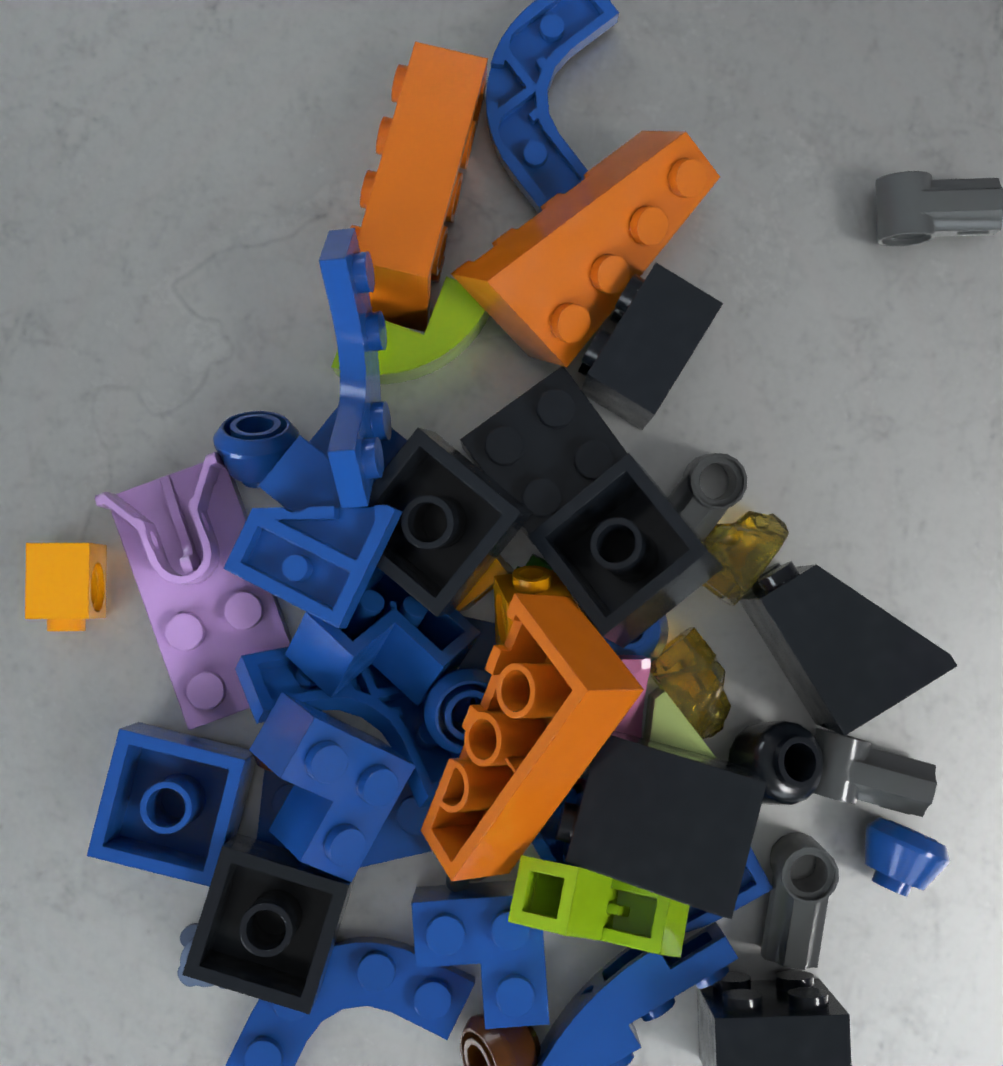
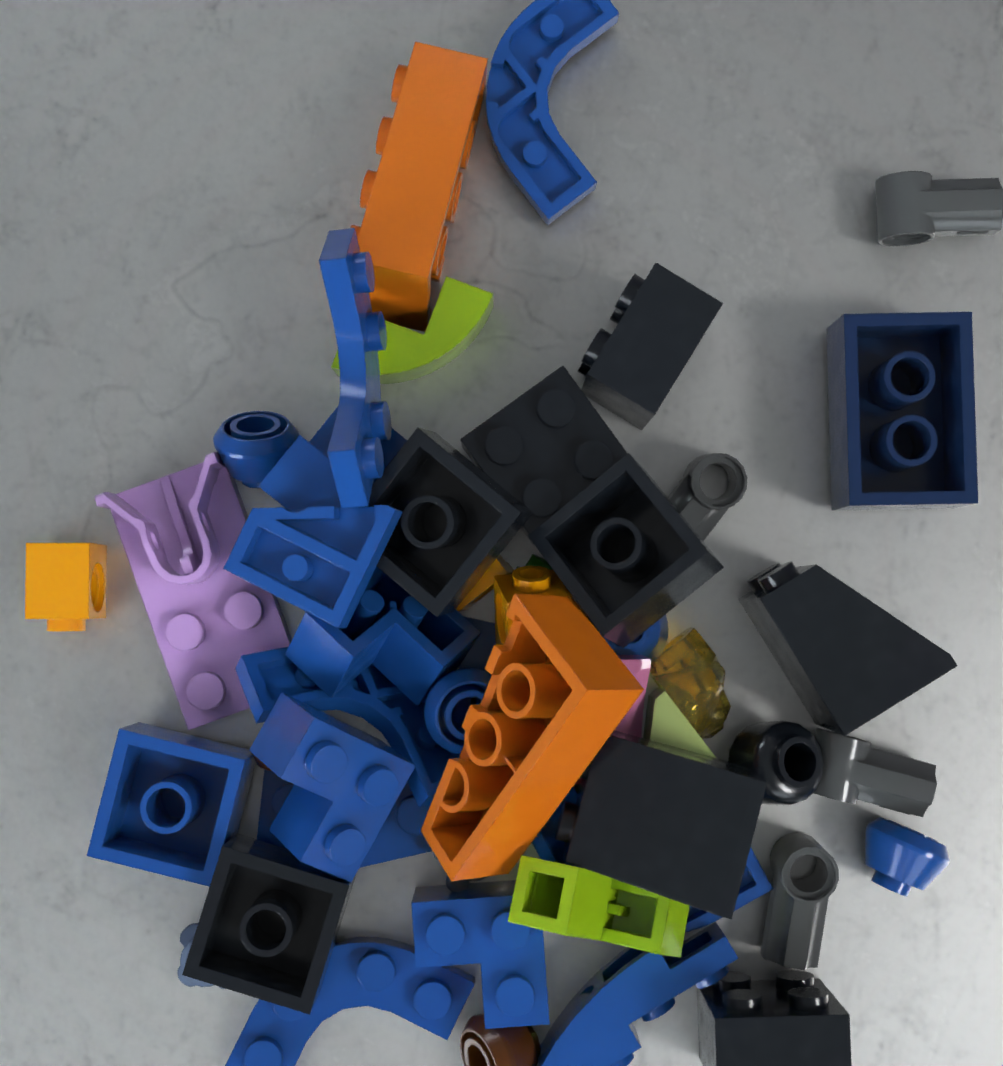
orange wedge [450,131,720,367] -> none
clear yellow rock [702,511,789,606] -> none
none -> dark blue brick [826,312,978,511]

